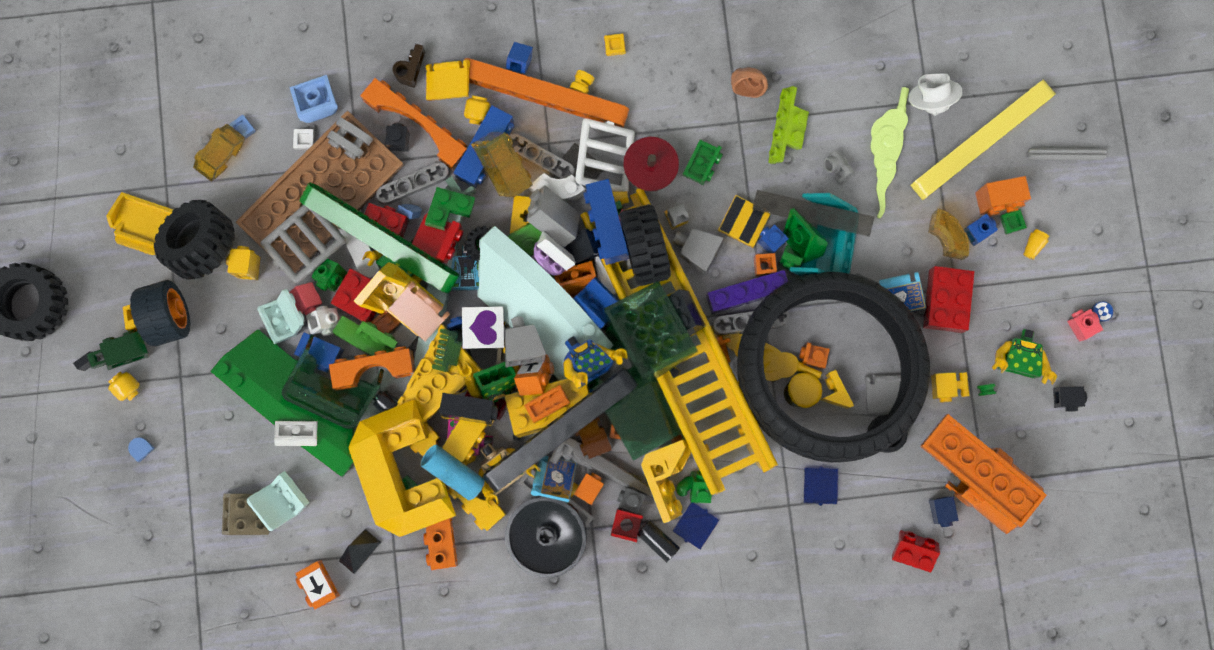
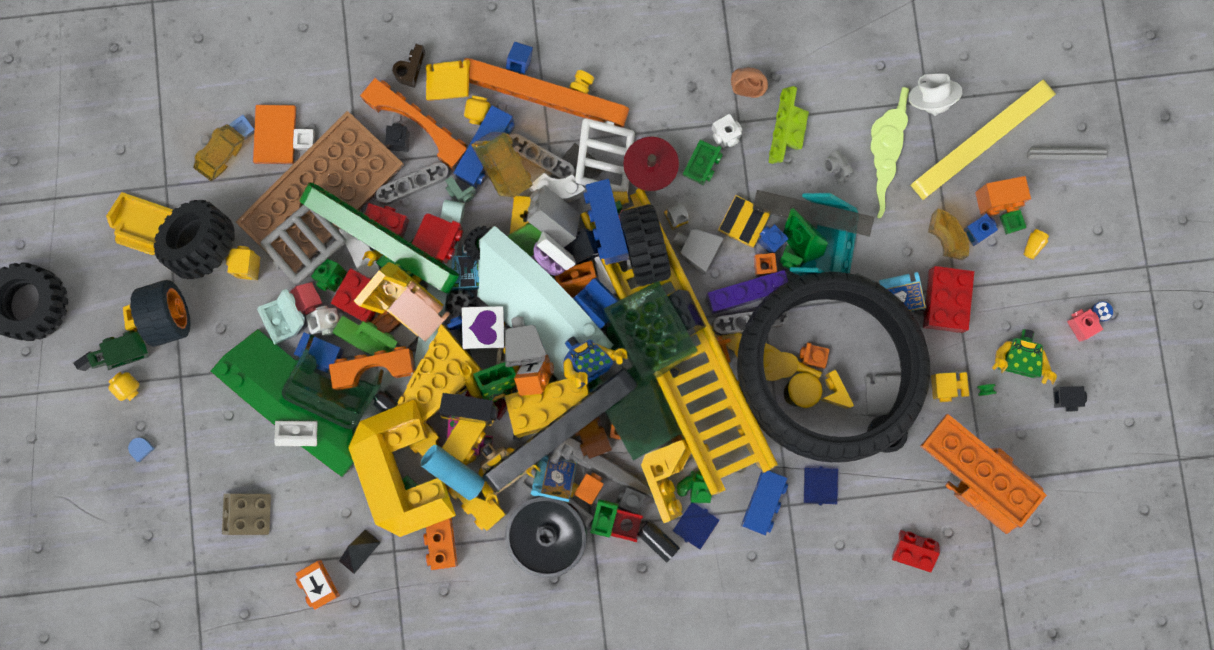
light aqua bracket [247,471,310,531] -> none
light blue slope [290,75,338,123] -> none
light grey brick [327,117,373,160] -> none
medium blue tile [397,204,422,219] -> none
green plate [425,187,475,231] -> none
clear green piece [432,329,462,372] -> none
orange plate [524,385,571,424] -> none
yellow tile [604,33,626,56] -> none
dark blue brick [929,496,959,527] -> none
none -> orange tile [253,105,296,164]
none -> dark grey piece [447,289,476,317]
none -> green slope [590,499,618,538]
none -> white brick [711,114,742,148]
none -> blue brick [741,471,788,536]

